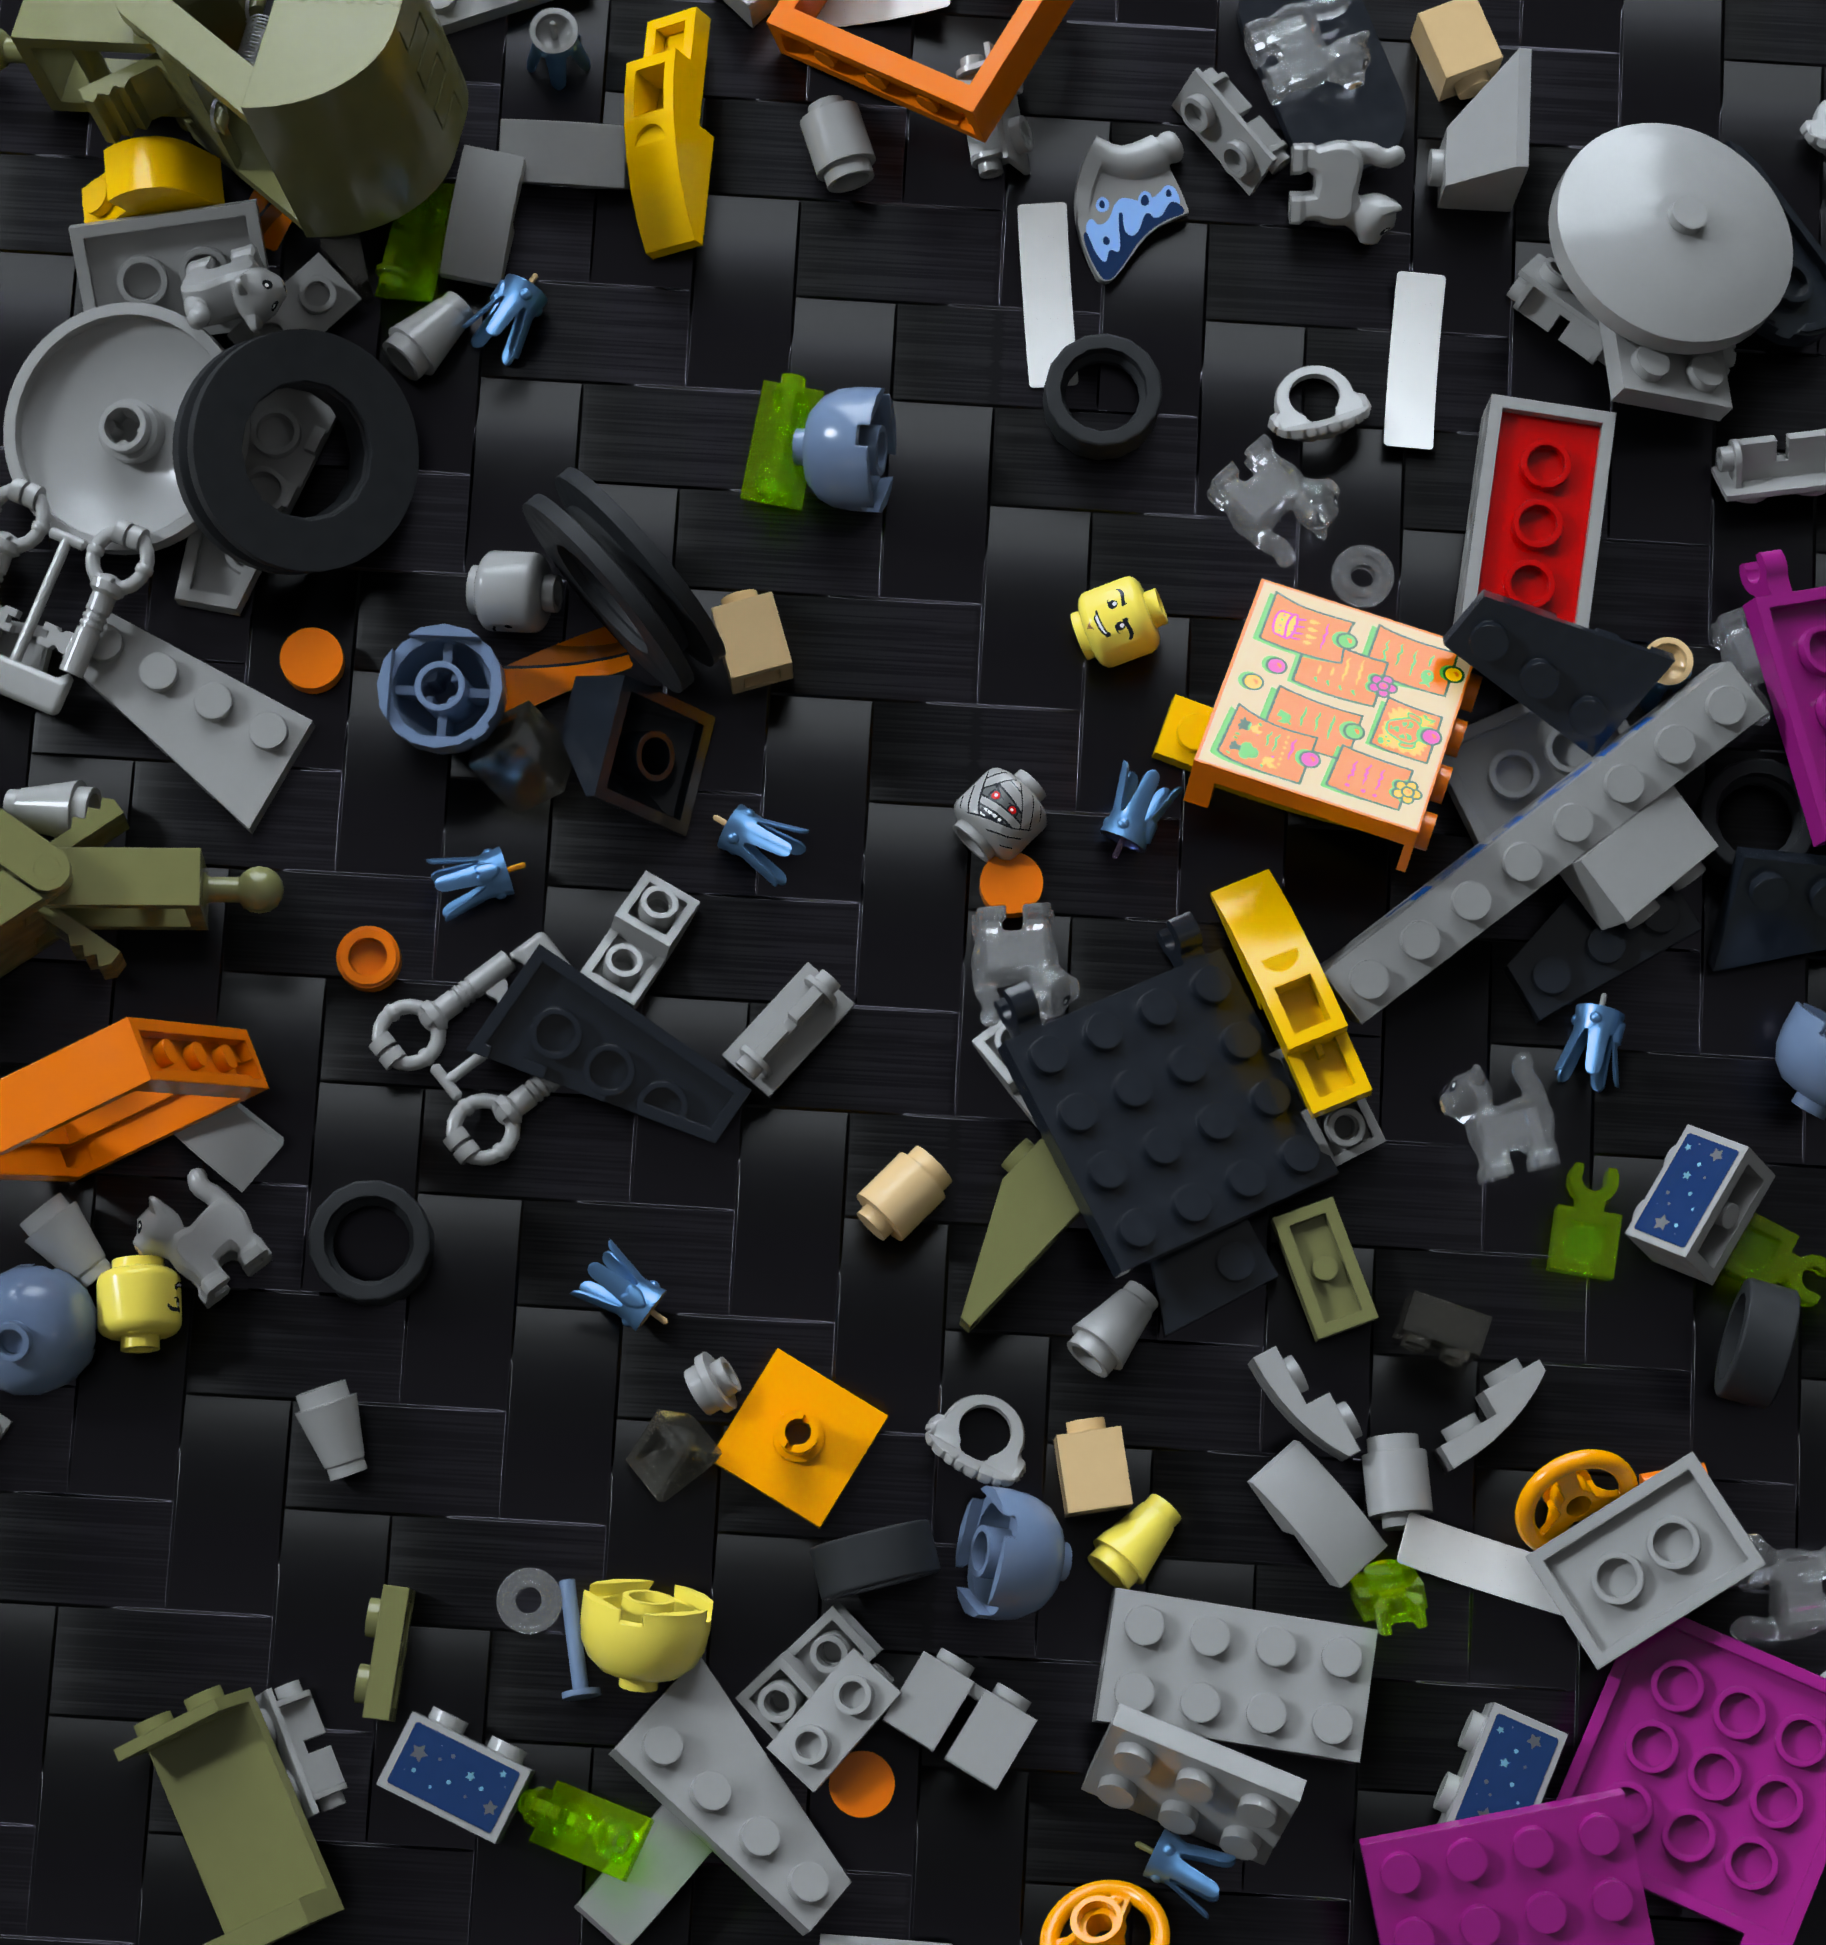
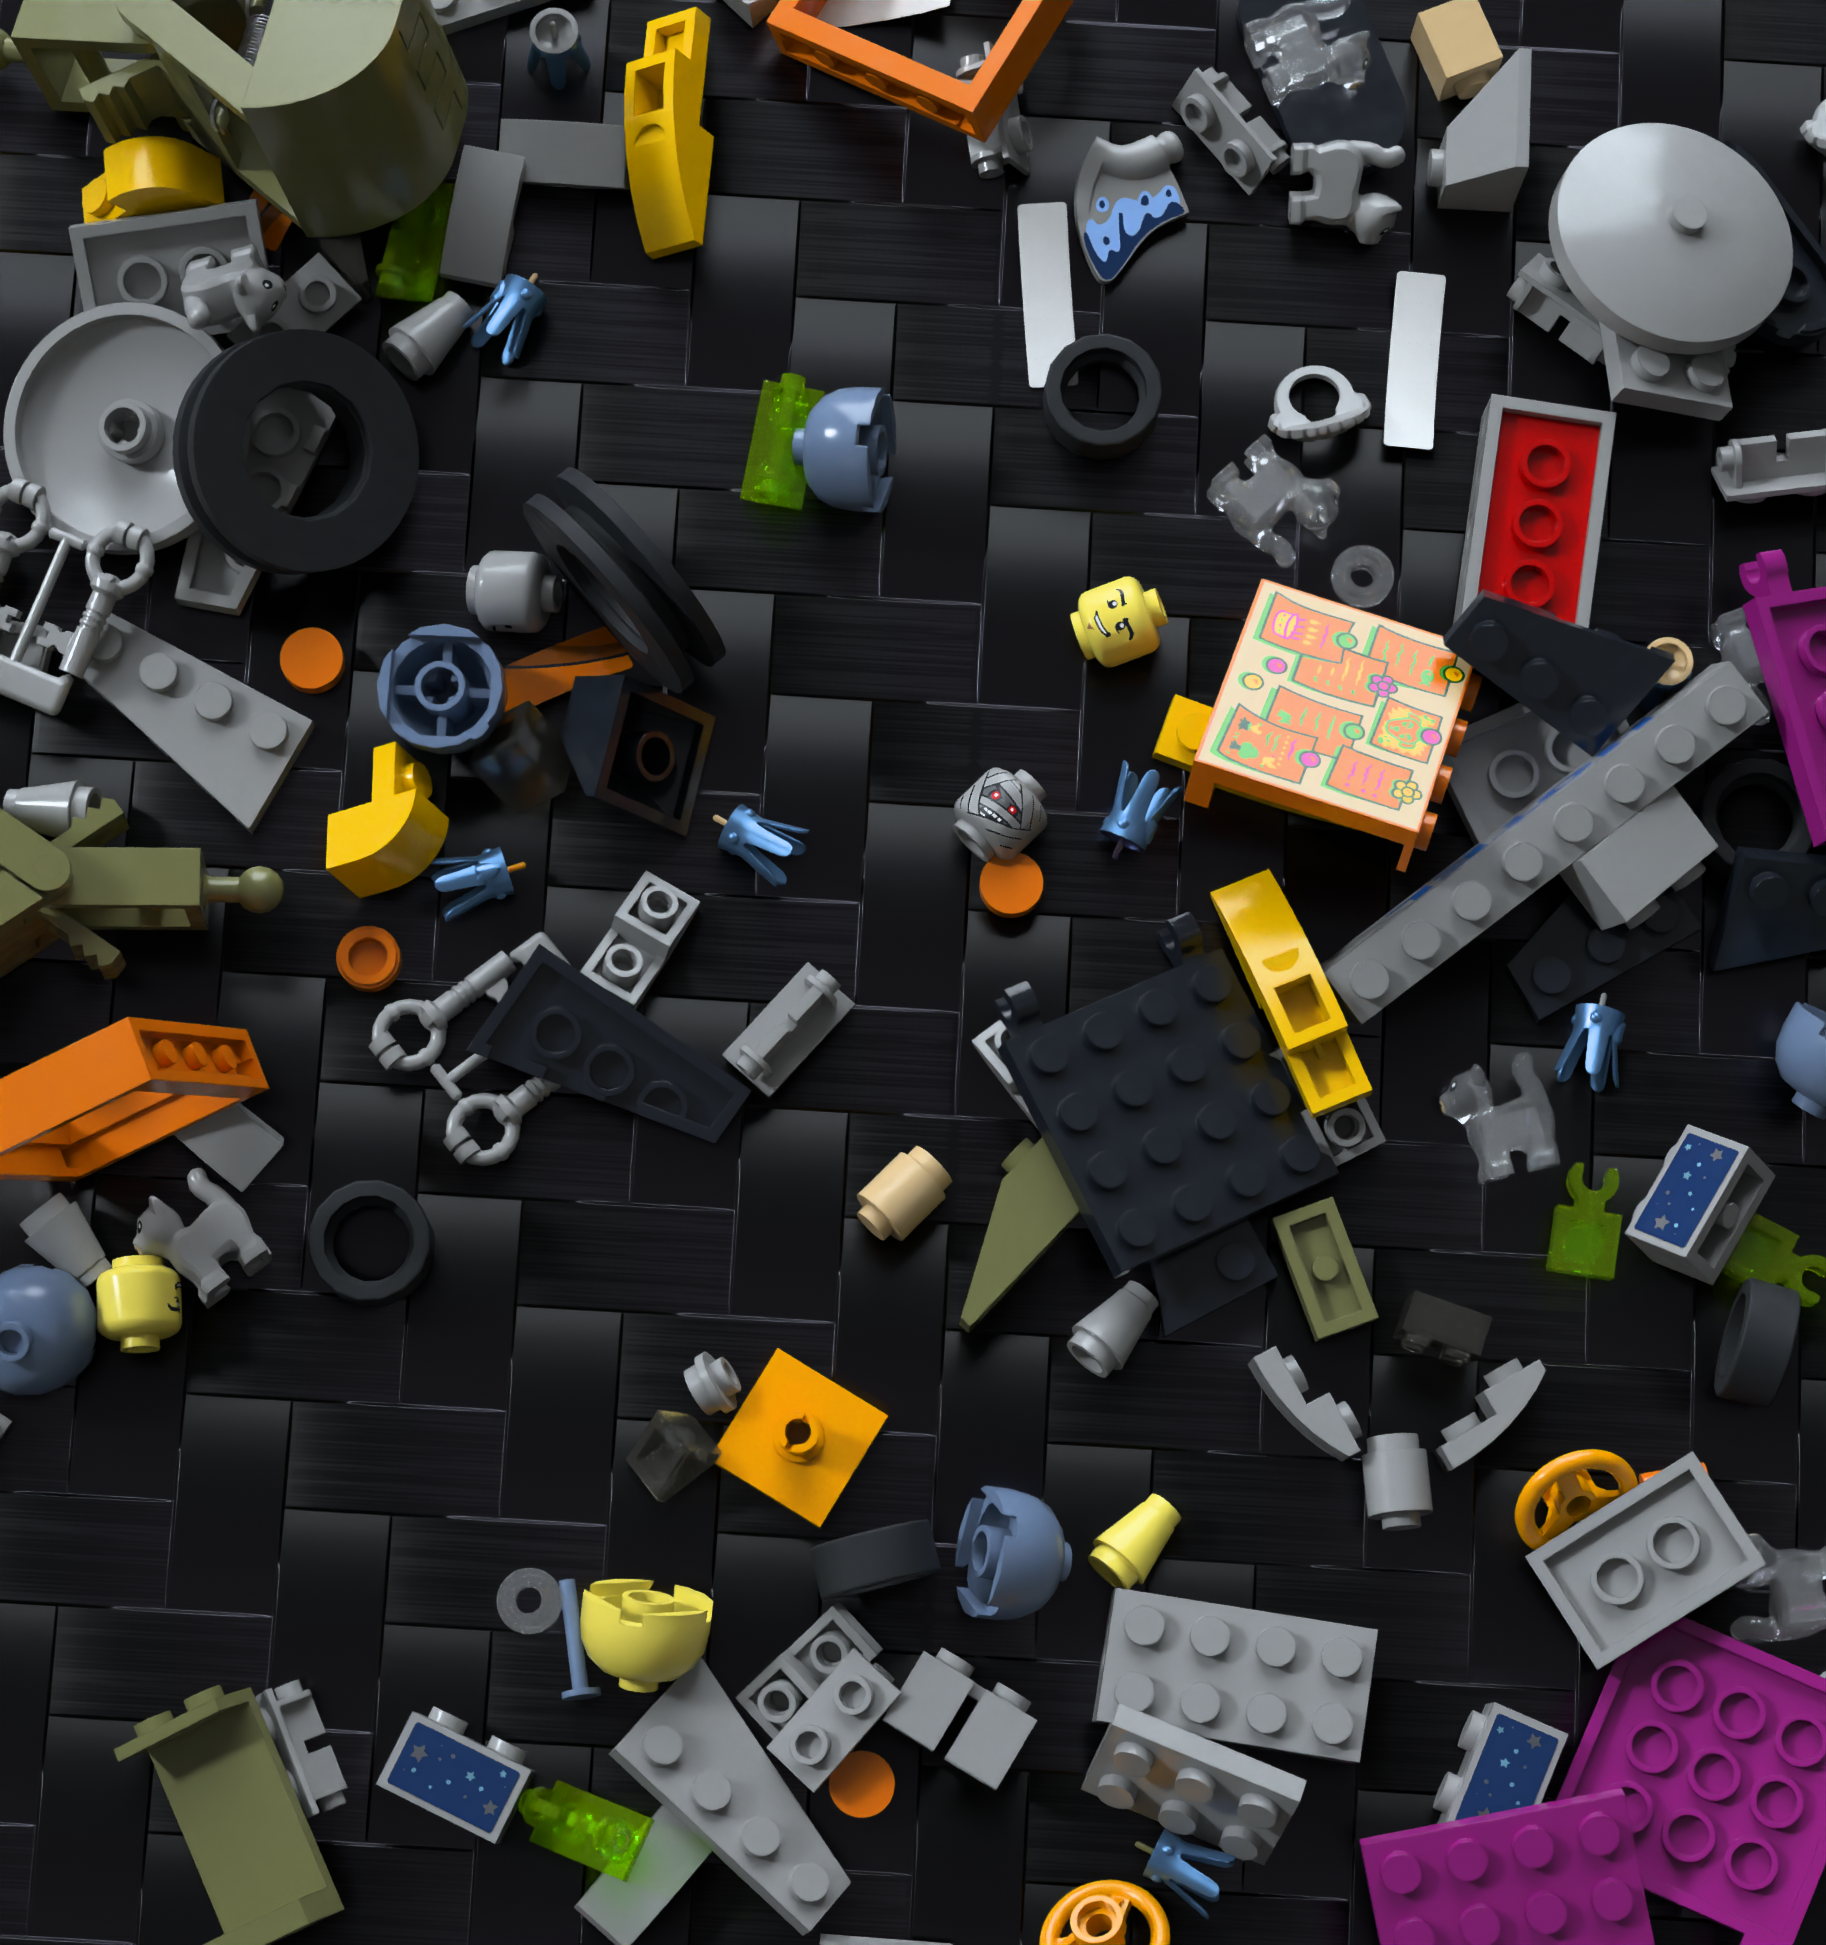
light grey cone [295,1379,368,1481] -> none
olive plate [354,1584,416,1722] -> none
flat silver piece [570,1239,668,1332] -> none
tan brick [711,589,793,694] -> none
light grey brick [800,95,876,193] -> none
light grey piece [925,1394,1026,1487] -> none
clear animal [971,902,1080,1027] -> none
tan brick [1053,1417,1133,1518] -> none
light grey slope [1247,1440,1388,1588] -> none
clear neon green plate [1348,1559,1428,1636] -> none
white sticker [1397,1513,1563,1616] -> none
none -> yellow brick [326,741,449,898]

